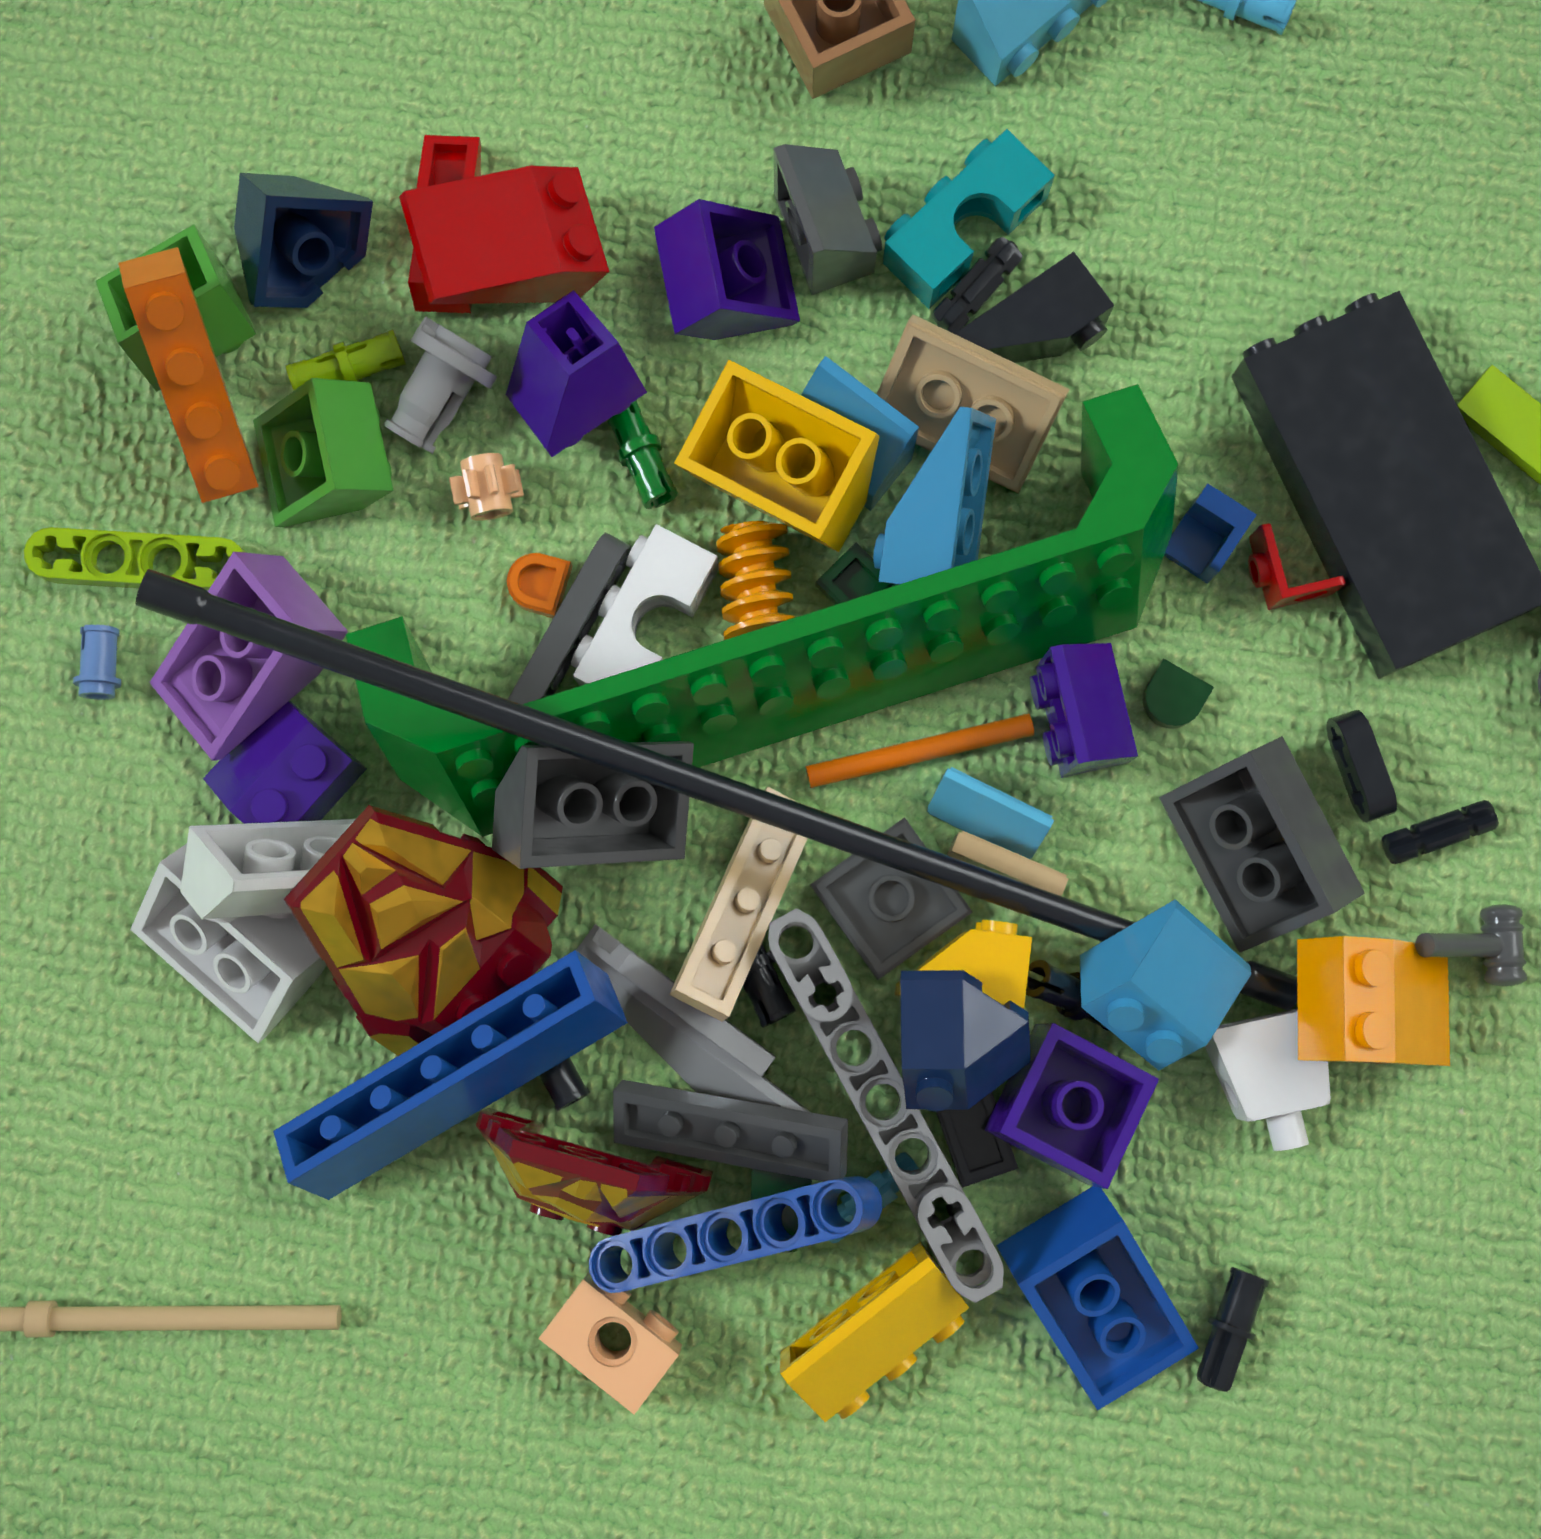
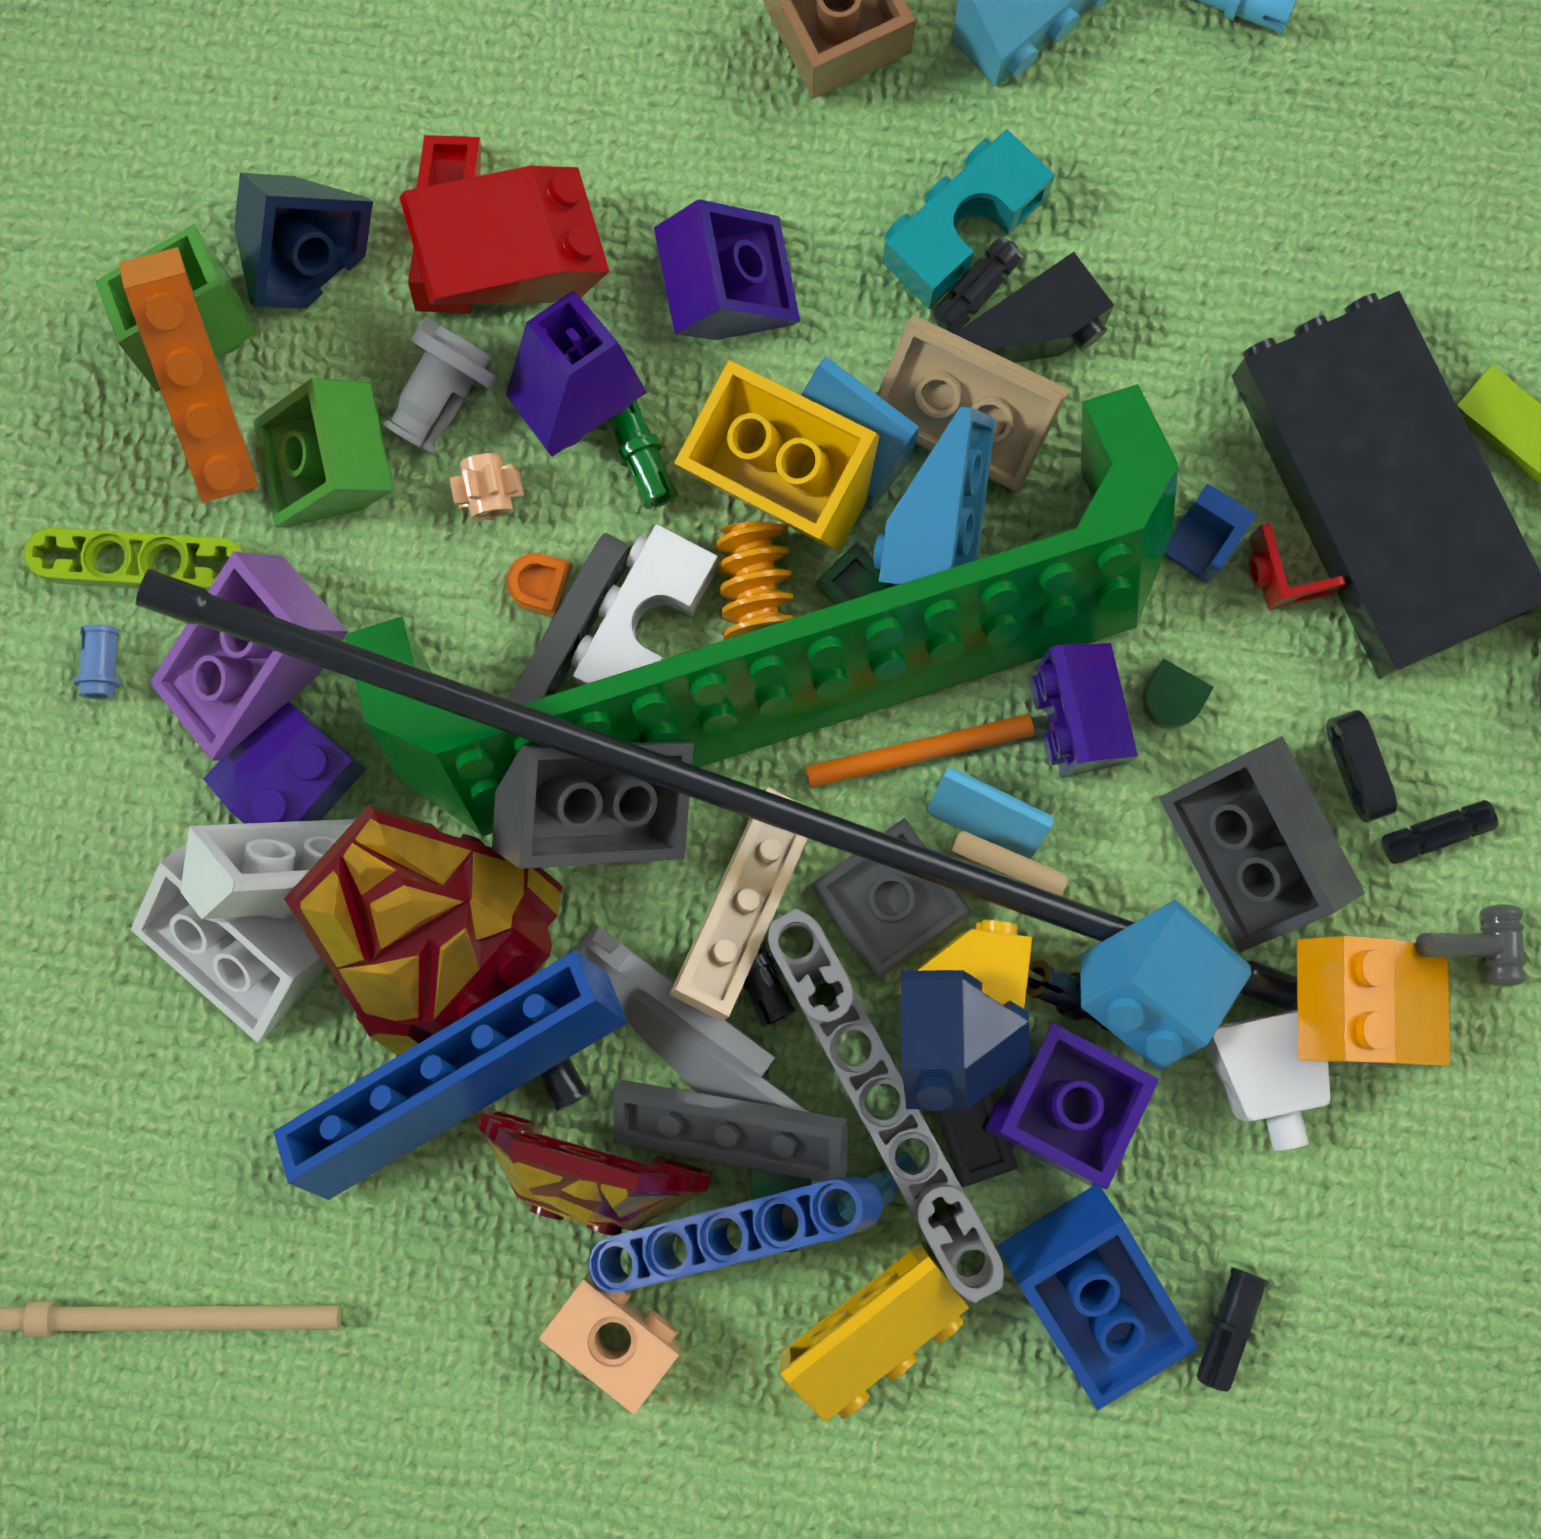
lime pin [285,329,406,390] -> none
dark grey slope [773,144,882,295] -> none

